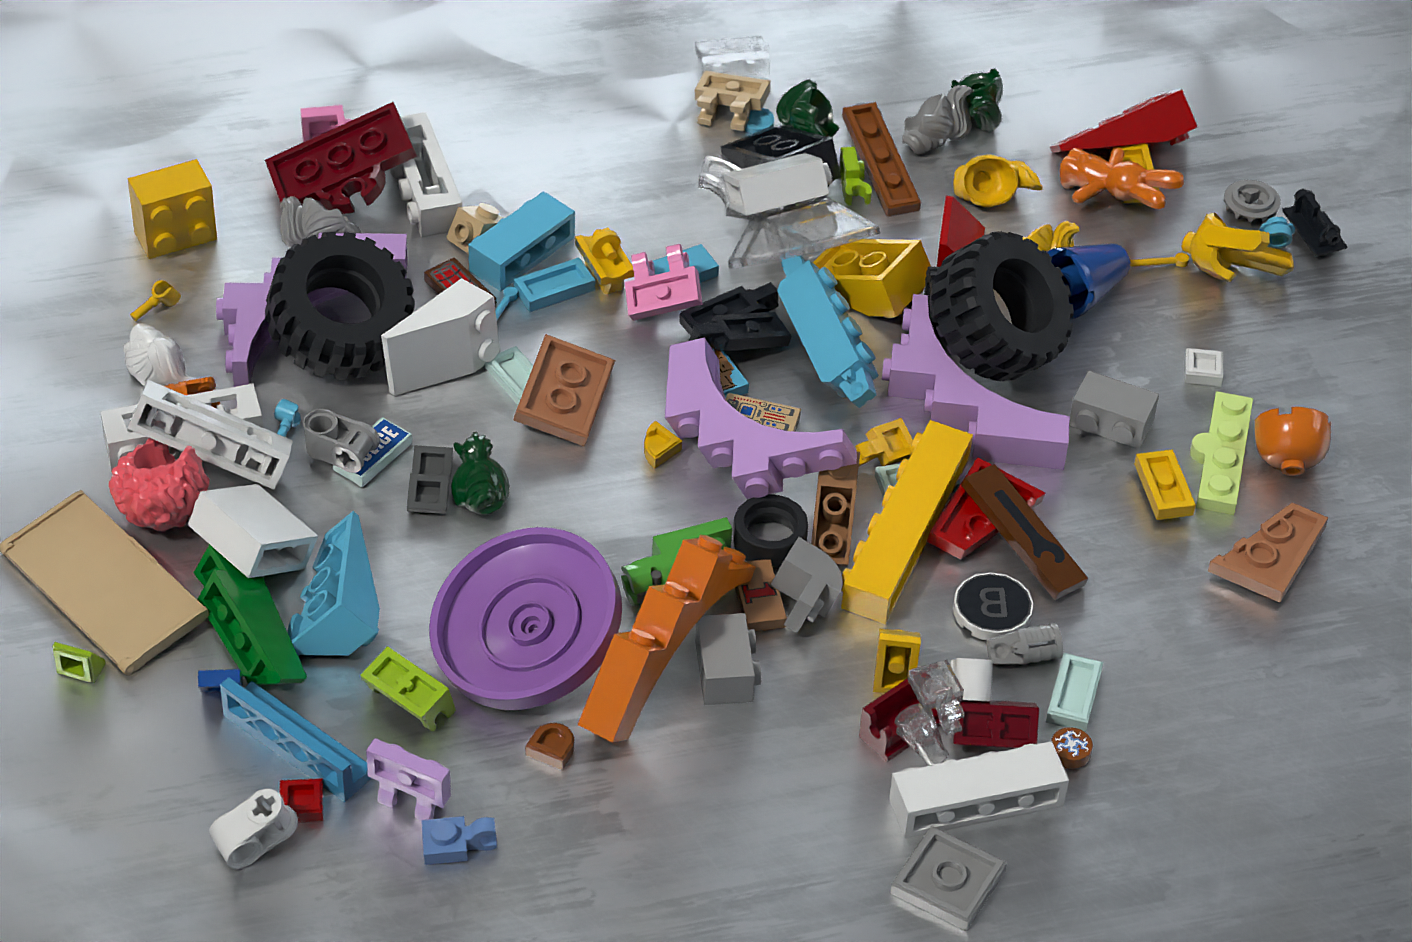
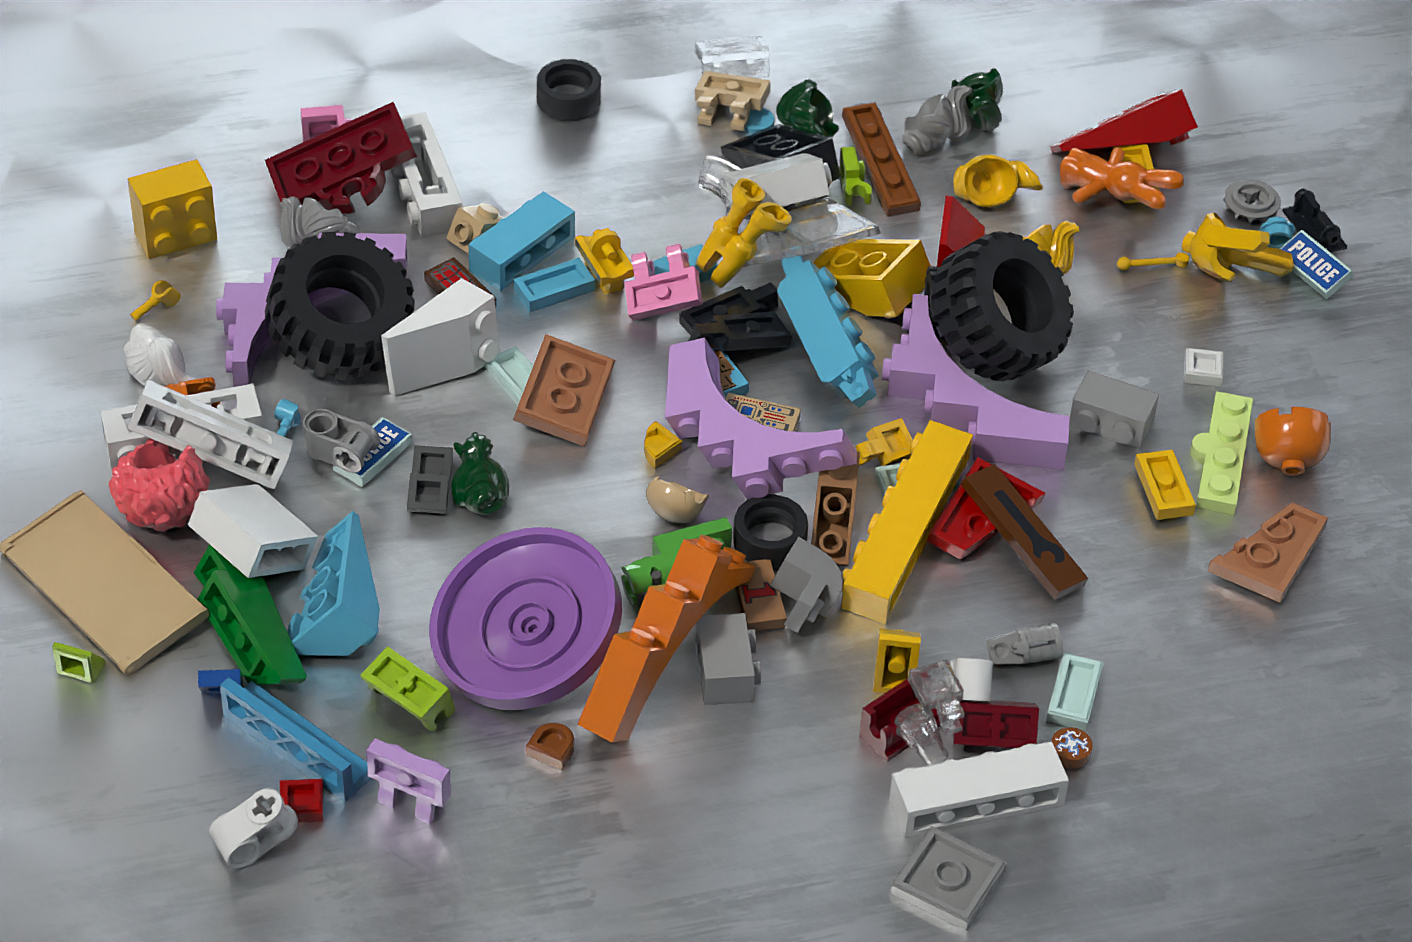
medium blue plate [421,816,497,865] -> none
medium azure hinge [496,286,518,320] -> none
black tile [953,572,1033,640] -> none
blue cone [1046,244,1130,319] -> none
none -> black tyre [537,59,601,120]
none -> tan hair [646,477,709,524]
none -> yellow piece [695,178,792,288]
none -> tile [1280,230,1353,299]

